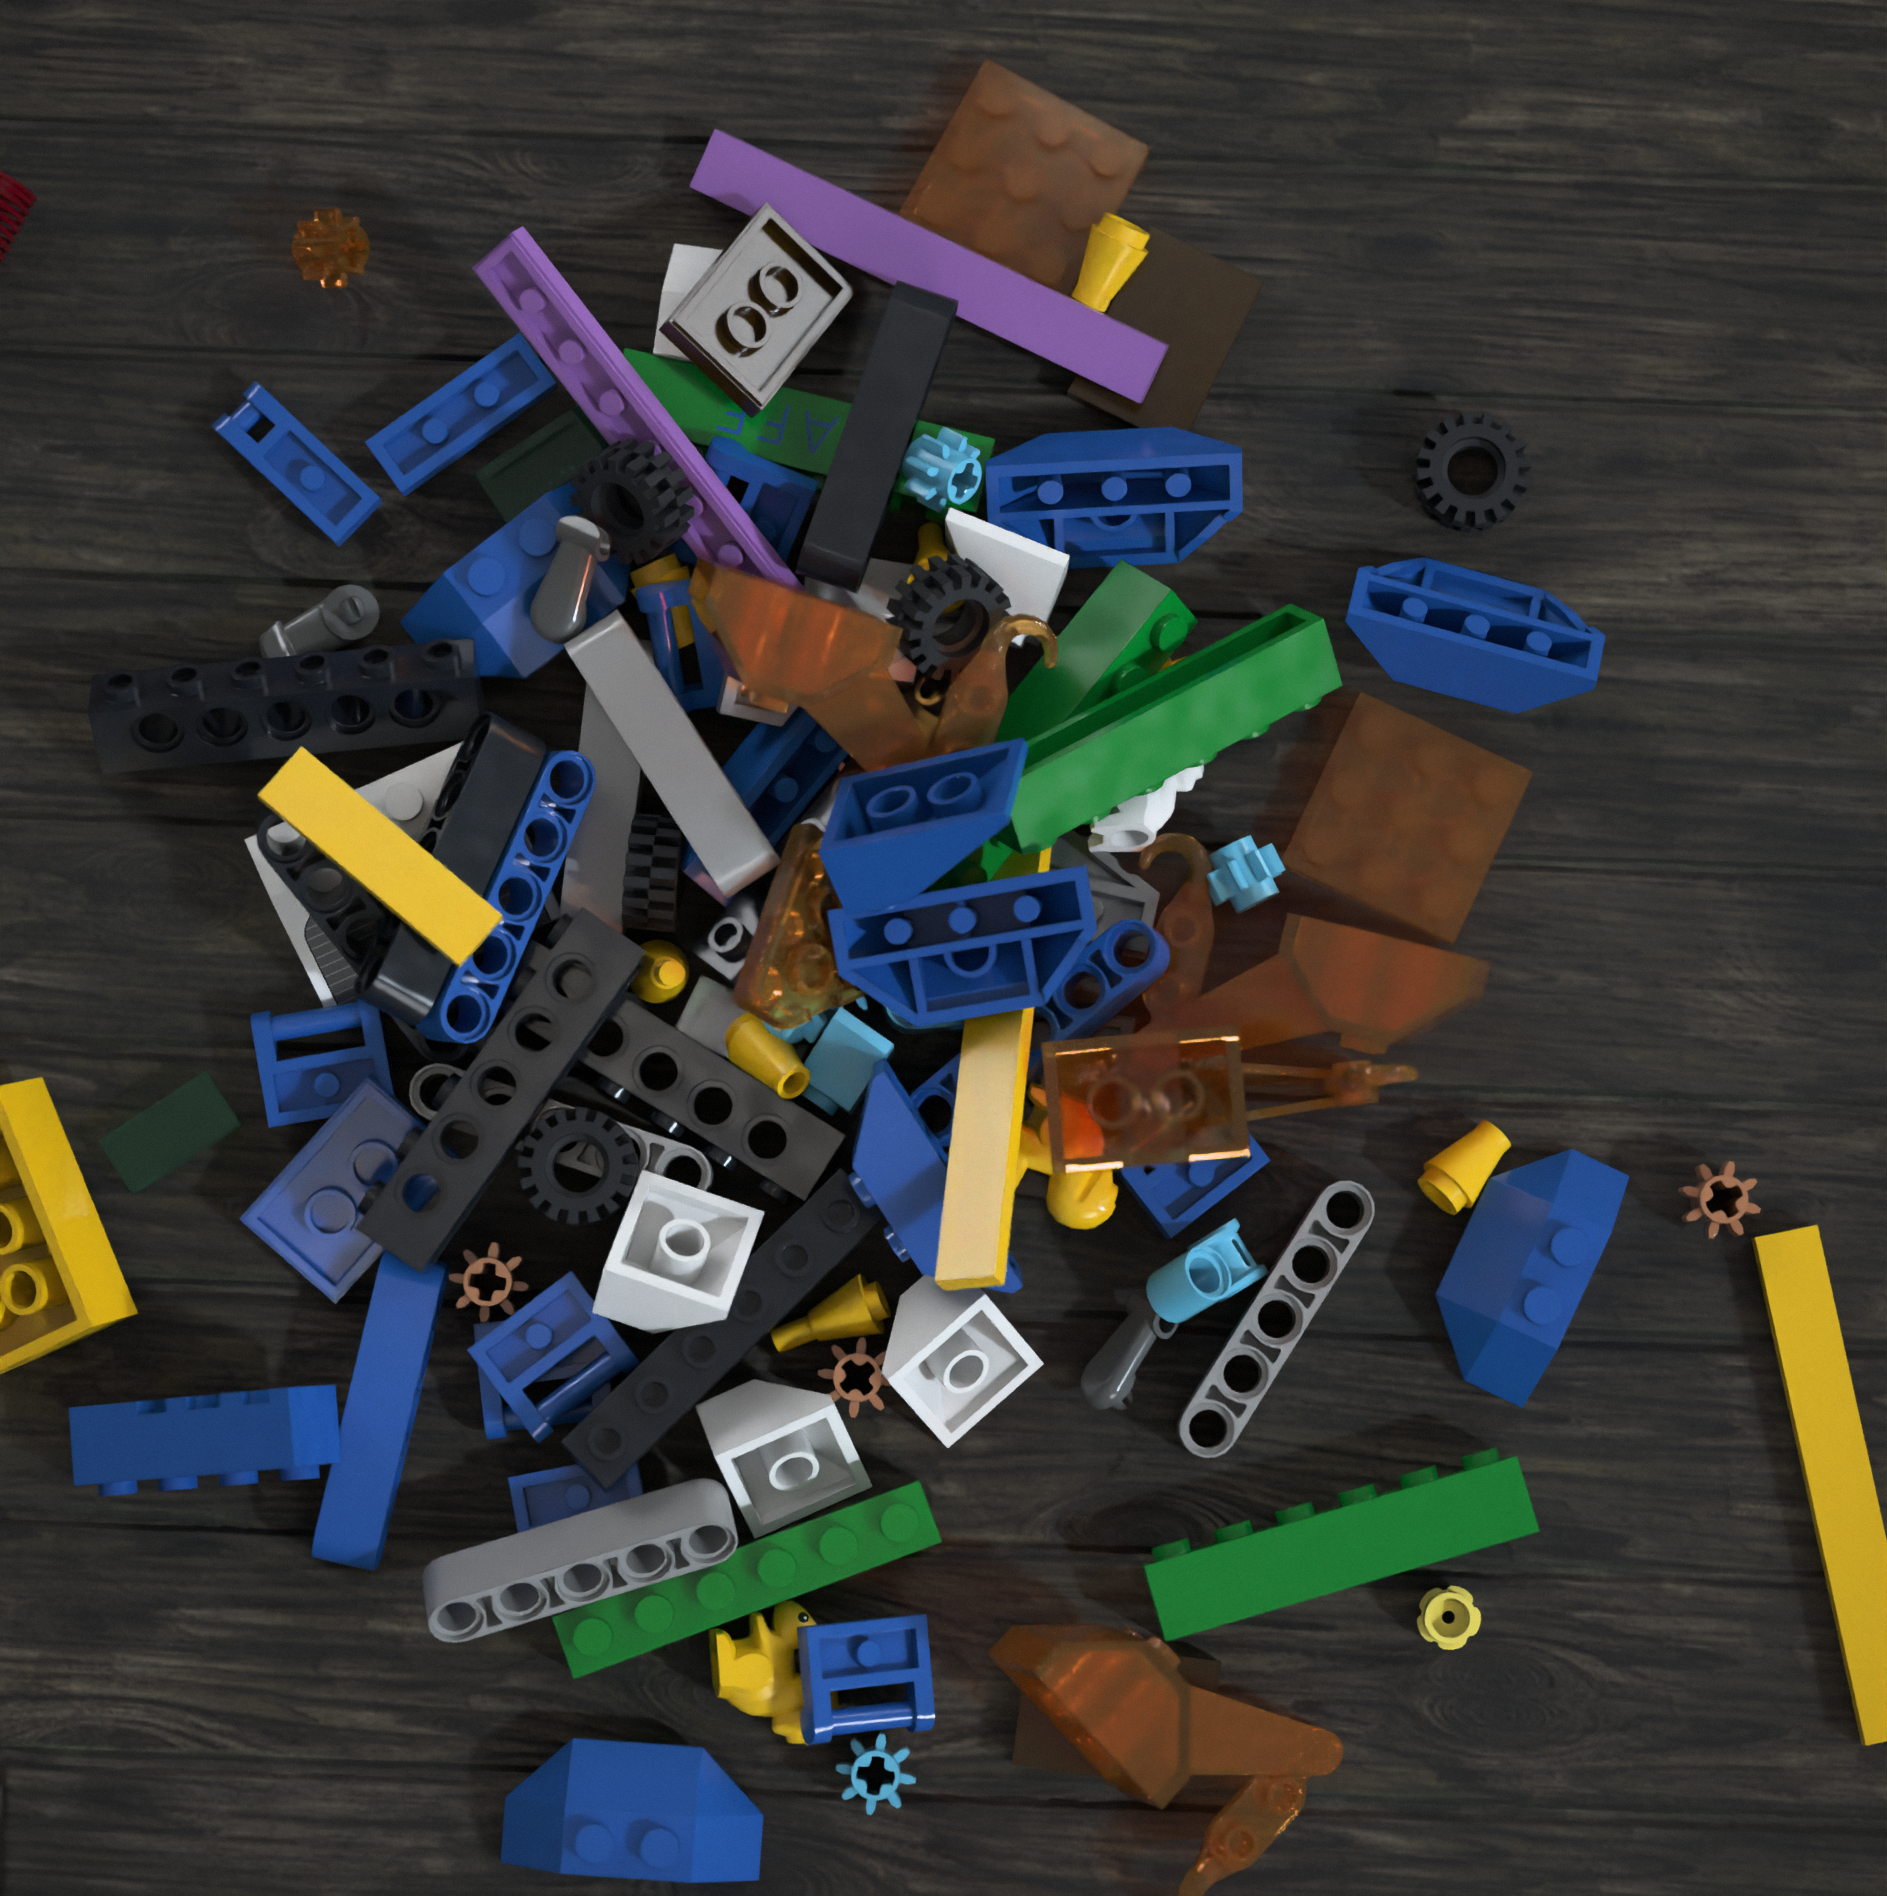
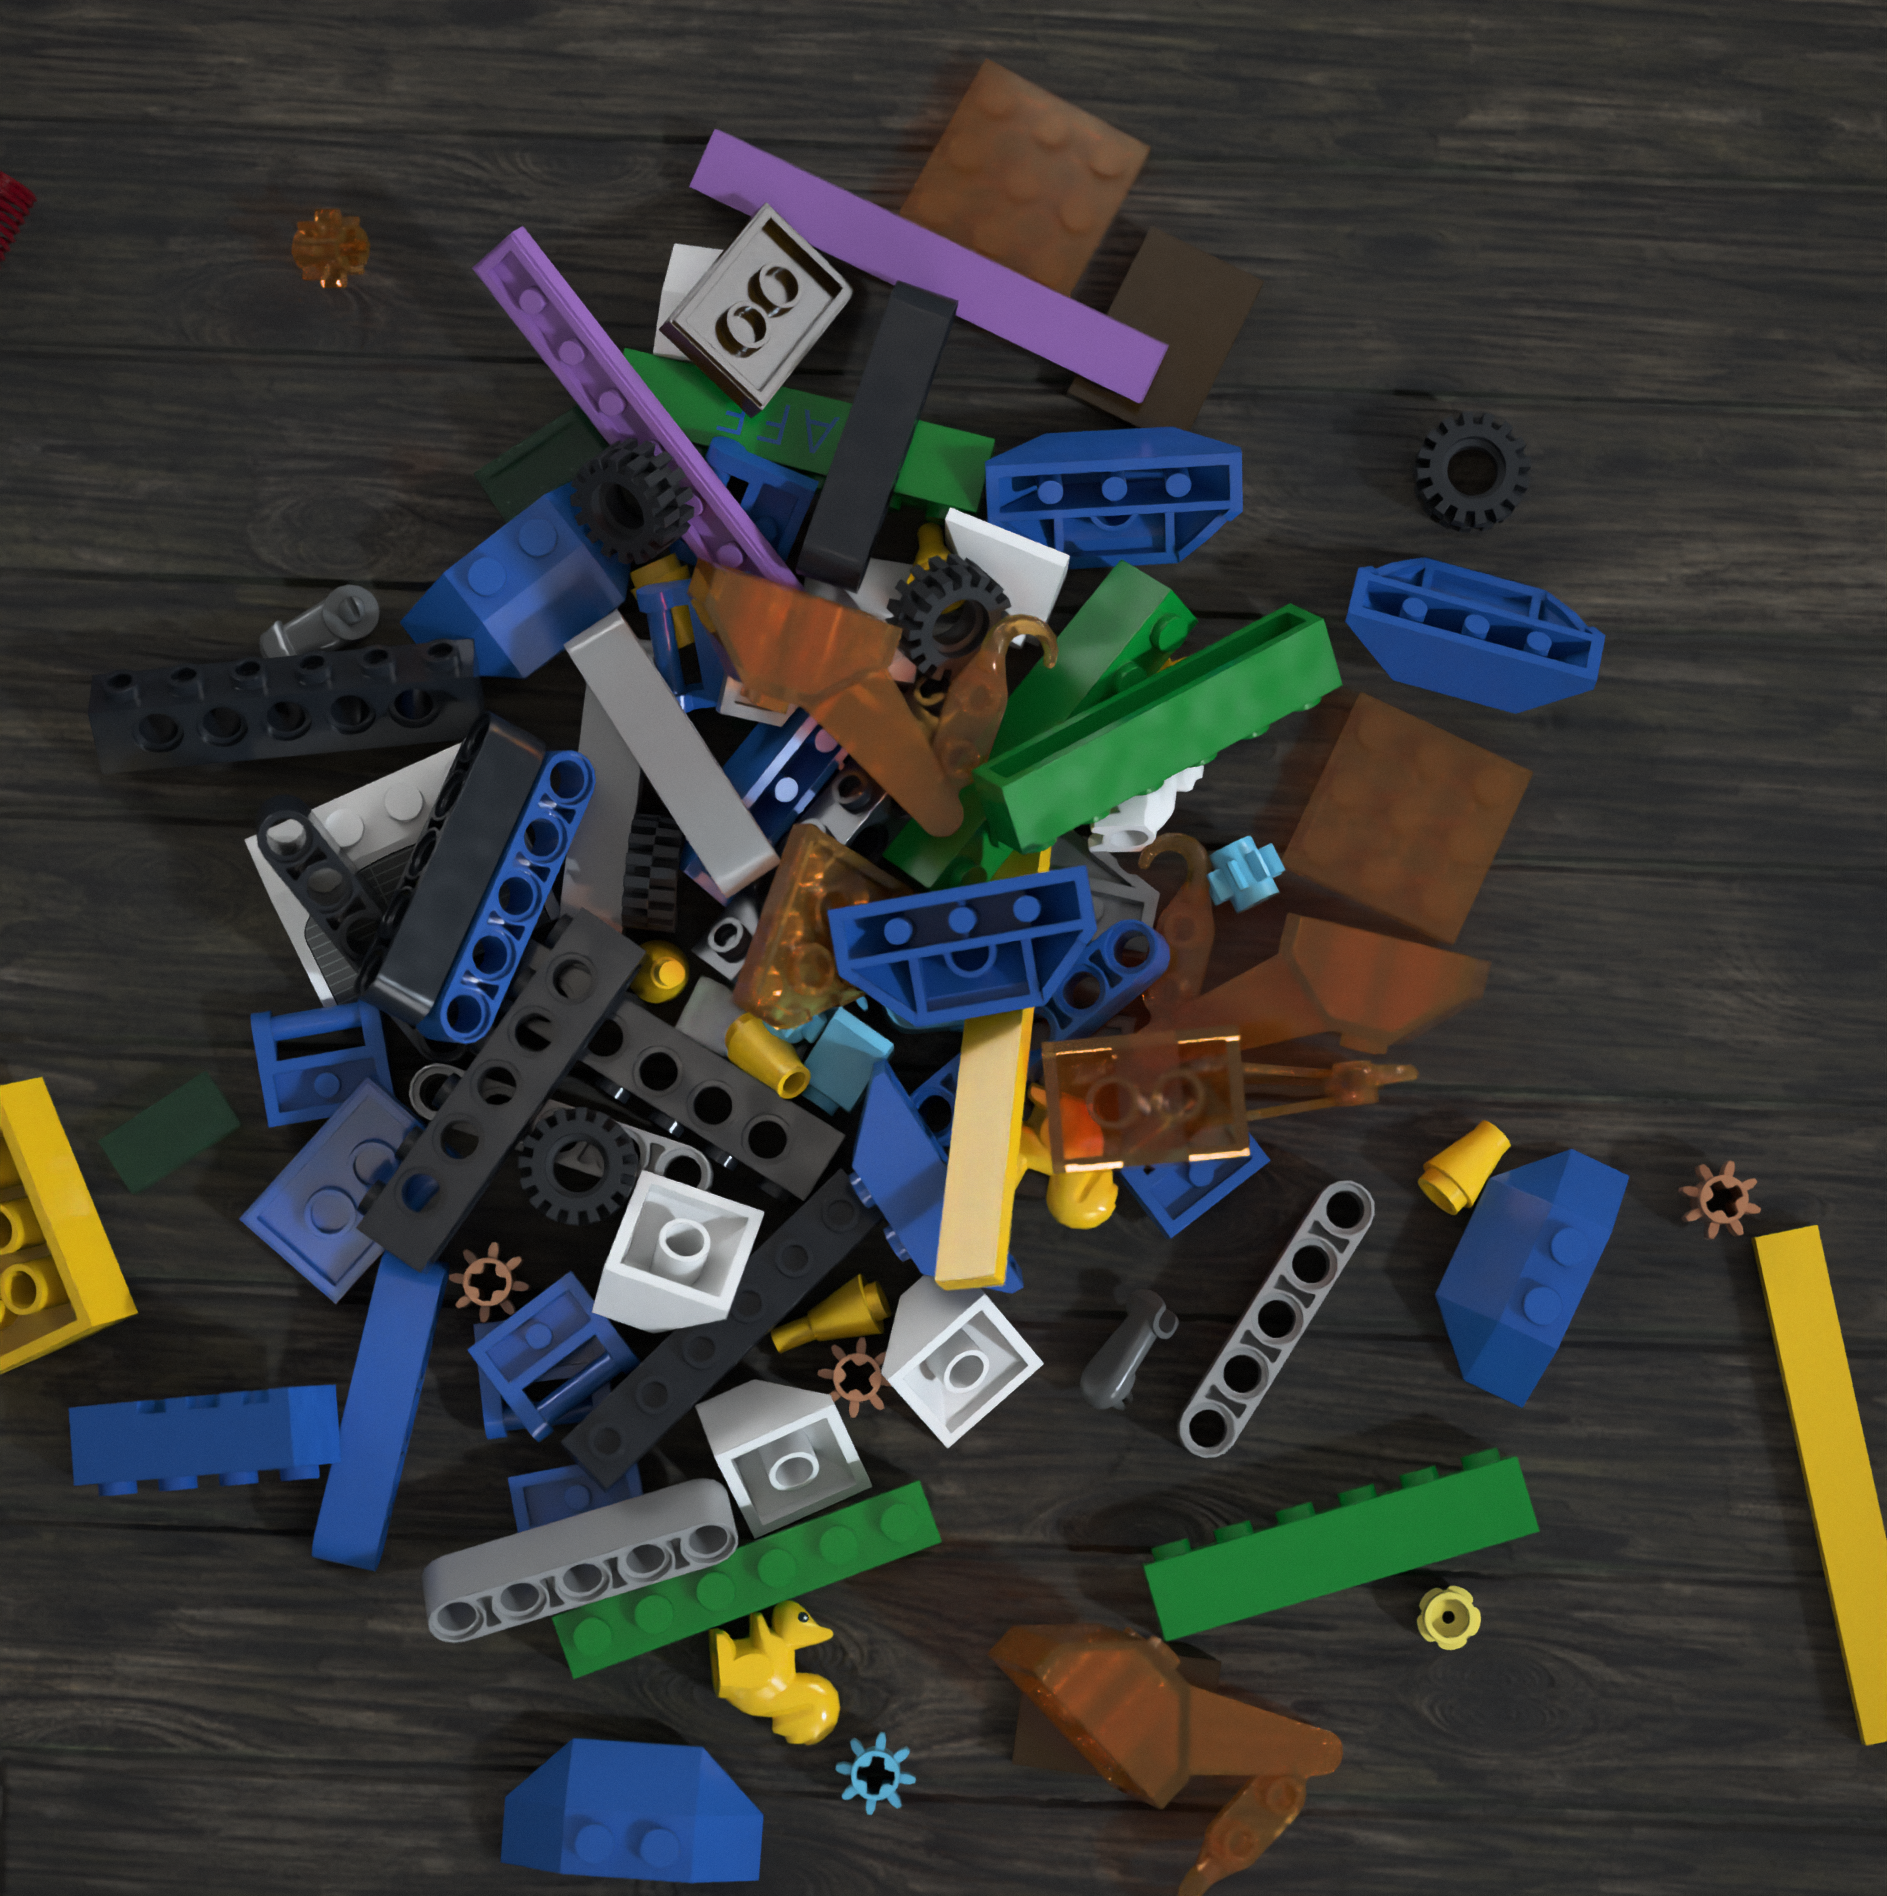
blue plate [211,381,383,547] -> none
yellow tile [258,746,503,969] -> none
blue plate [365,332,558,497] -> none
dark grey piece [530,515,612,644] -> none
blue plate [797,1614,935,1745] -> none
blue slope [818,737,1028,916] -> none
medium azure gear [902,427,982,513] -> none
yellow cone [1071,212,1150,312] -> none
medium azure piece [1146,1218,1269,1323] -> none

